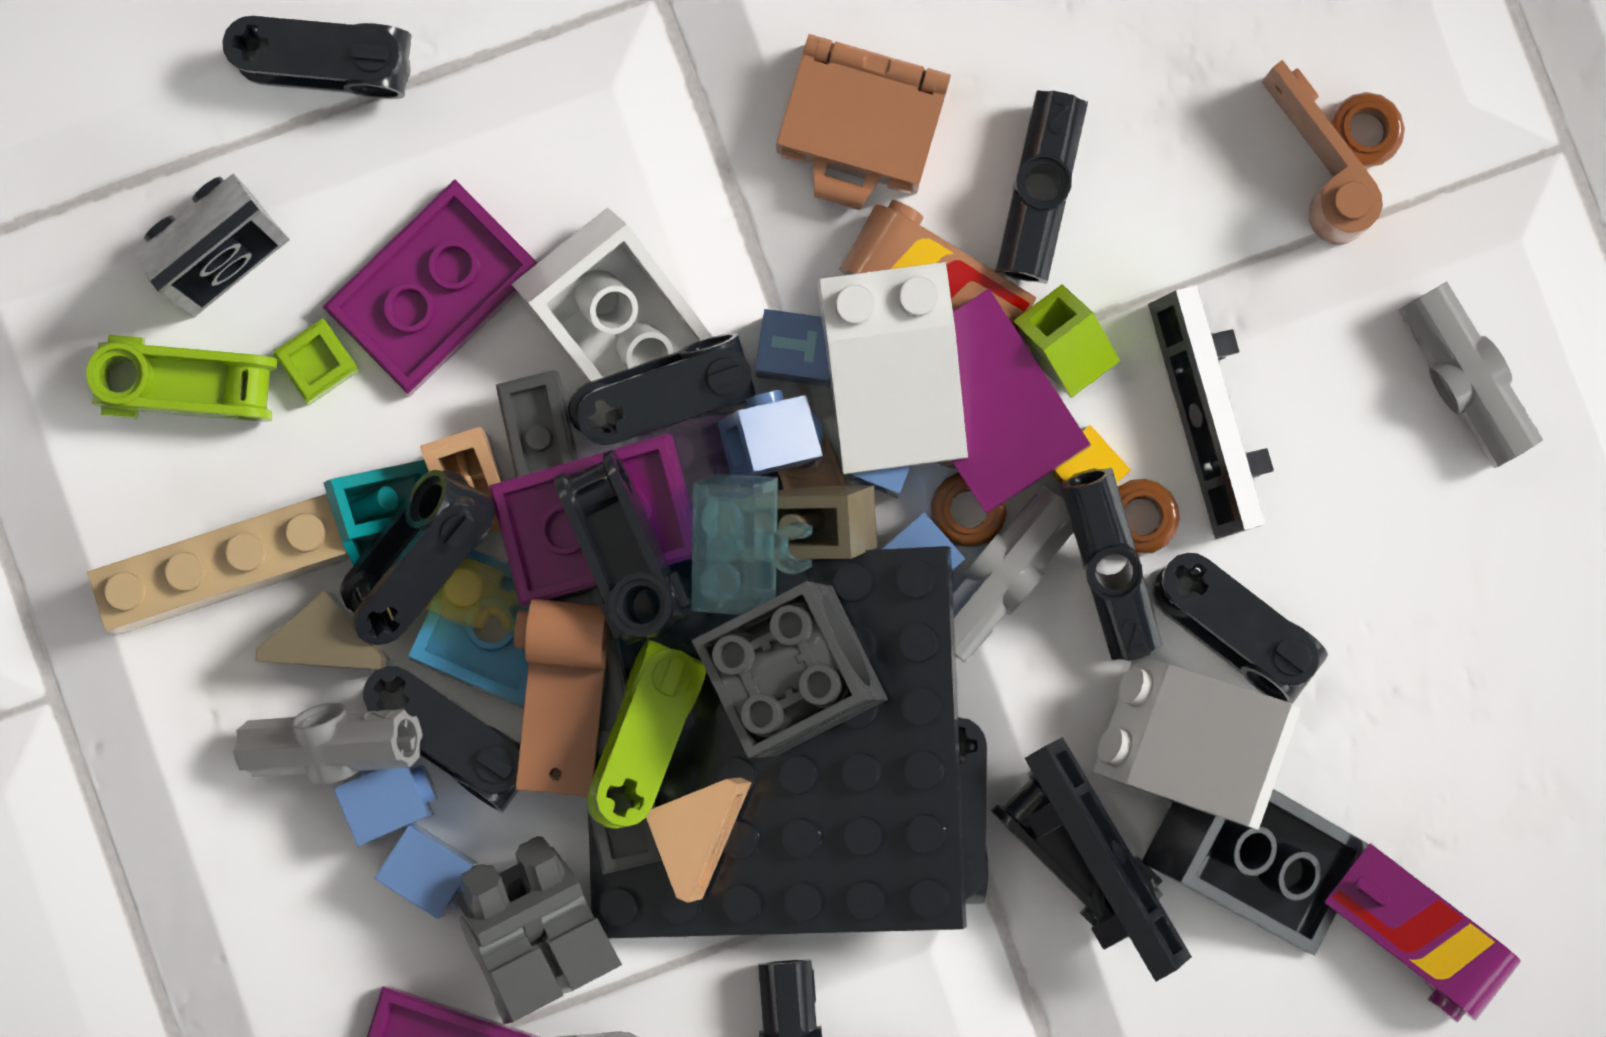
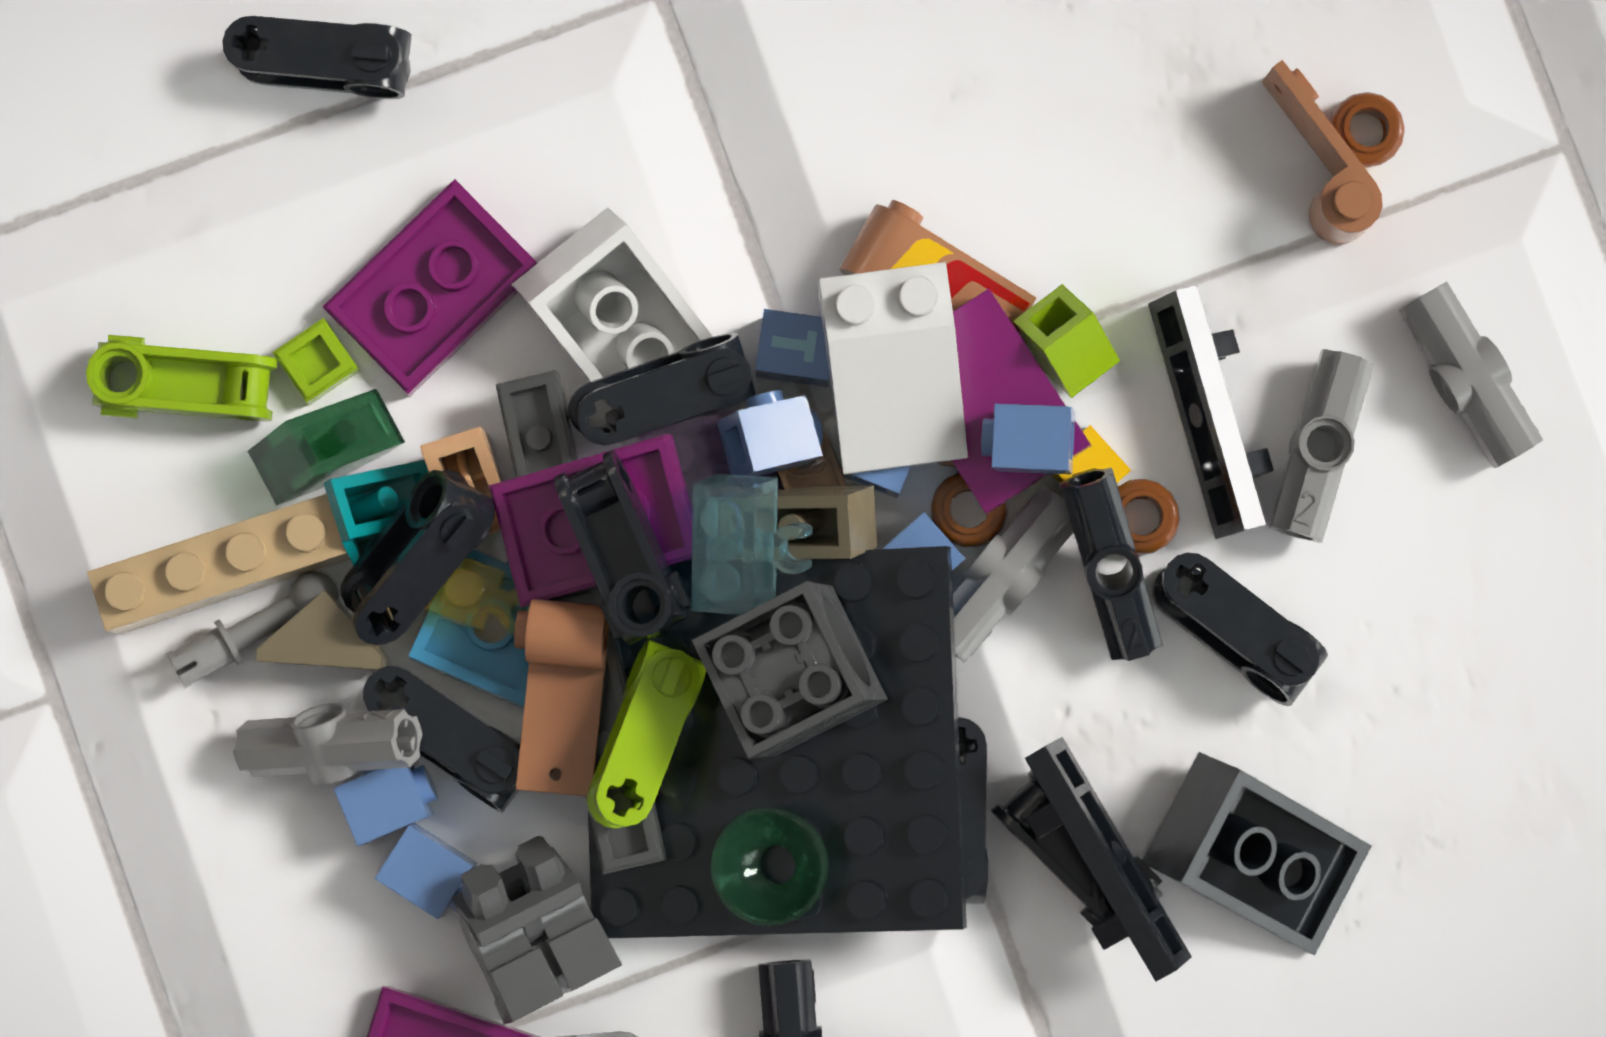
slope [136,173,290,317] -> none
light nougat slope [646,778,752,903] -> none
nougat piece [776,34,951,210] -> none
black piece [995,90,1088,284] -> none
white slope [1092,657,1302,830] -> none
magenta door [1324,843,1522,1023] -> none
none -> light grey pin [166,571,339,689]
none -> clear green slope [247,388,405,506]
none -> clear green piece [711,808,829,926]
none -> medium blue brick [981,404,1075,475]
none -> light grey piece [1269,349,1374,543]

